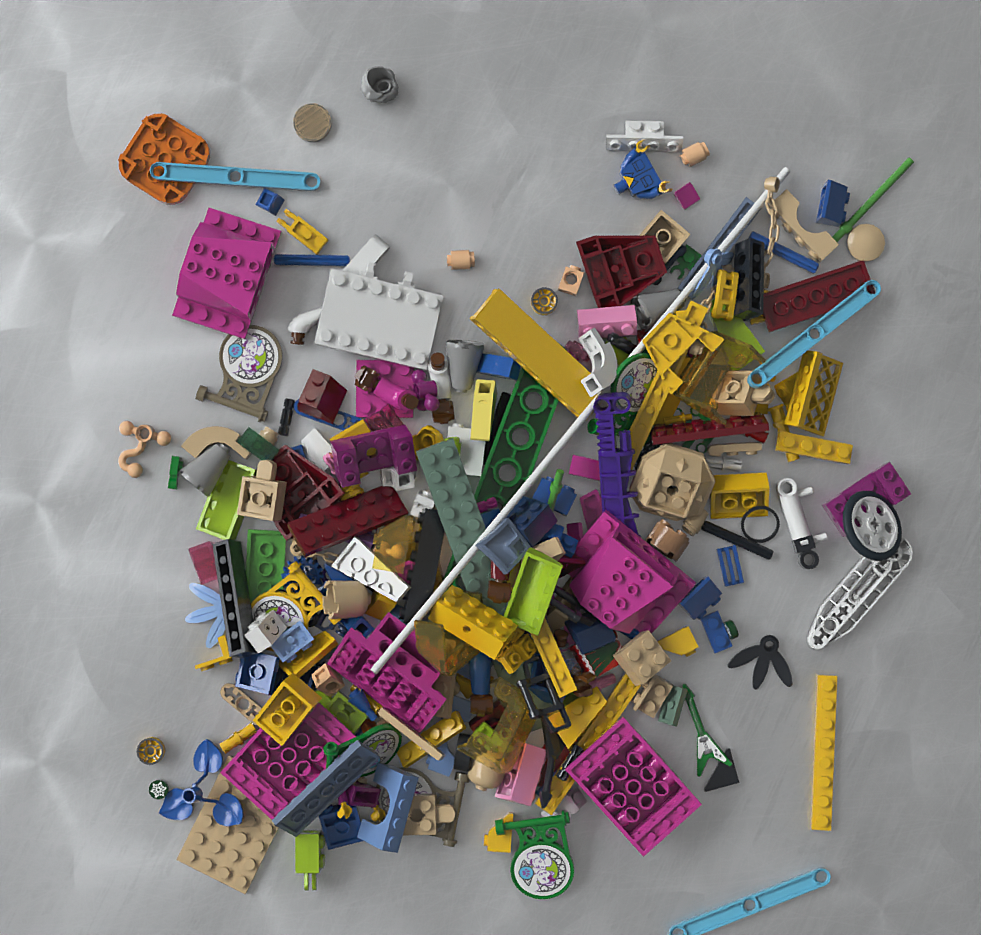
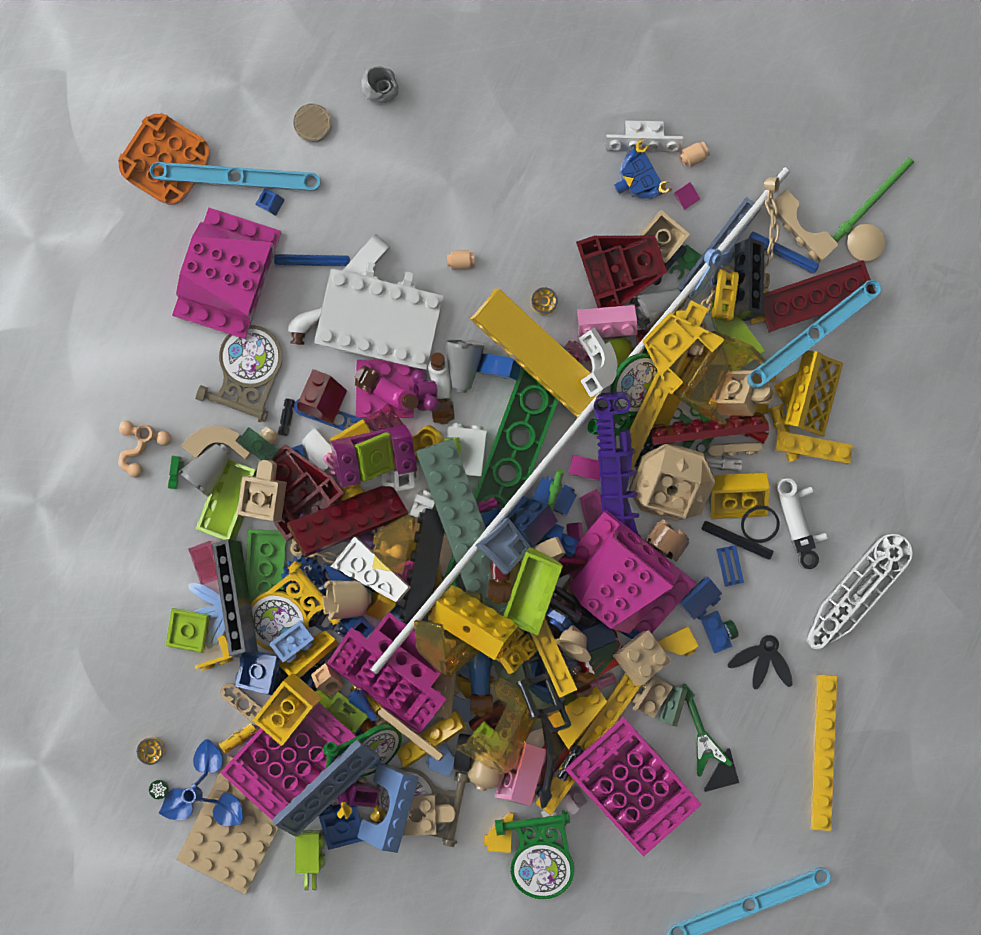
white brick [244,610,287,653] -> none
yellow hinge [276,209,329,255] -> none
light yellow slope [470,379,497,441] -> none
black axle [483,392,511,465] -> none
light nougat brick [558,265,584,296] -> none
black axle [607,332,637,355] -> none
yellow piece [663,412,692,425] -> none
tan cone [682,509,709,536] -> none
blue slope [816,180,850,227] -> none
magenta plate [822,462,911,537] -> none
wedge [843,491,902,561] -> none
none -> lime tile [166,608,210,653]
none -> lime tile [355,432,395,482]
none -> blue plate [546,608,576,632]
none -> tan piece [555,625,591,662]

